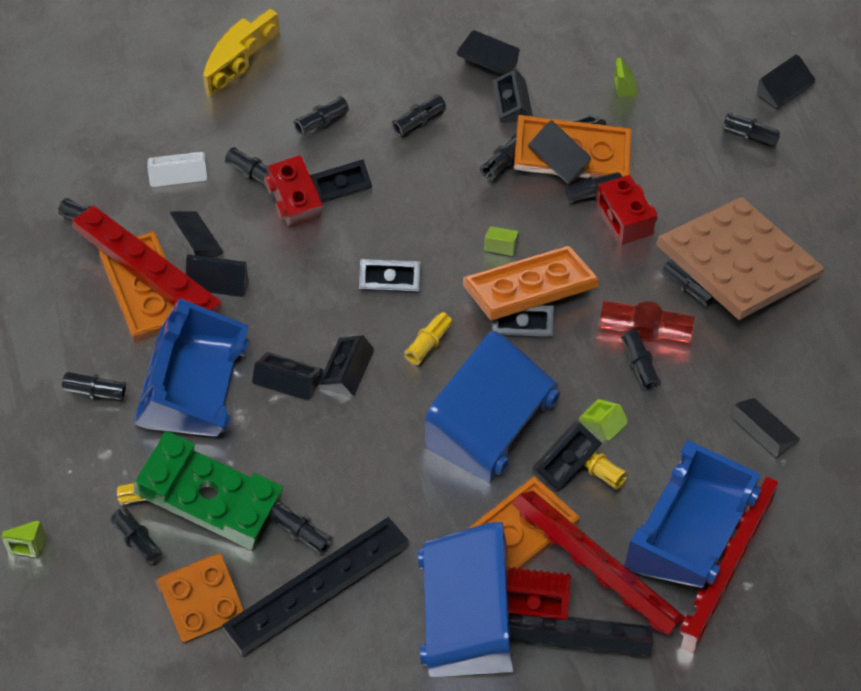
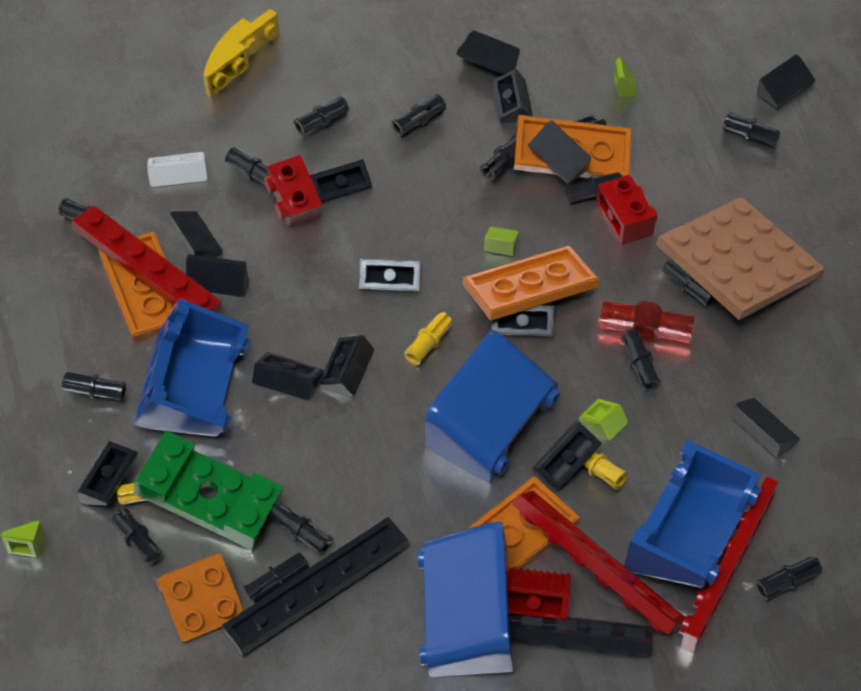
none -> black slope [77,441,138,505]
none -> black axle [243,553,309,604]
none -> black axle [756,557,823,601]

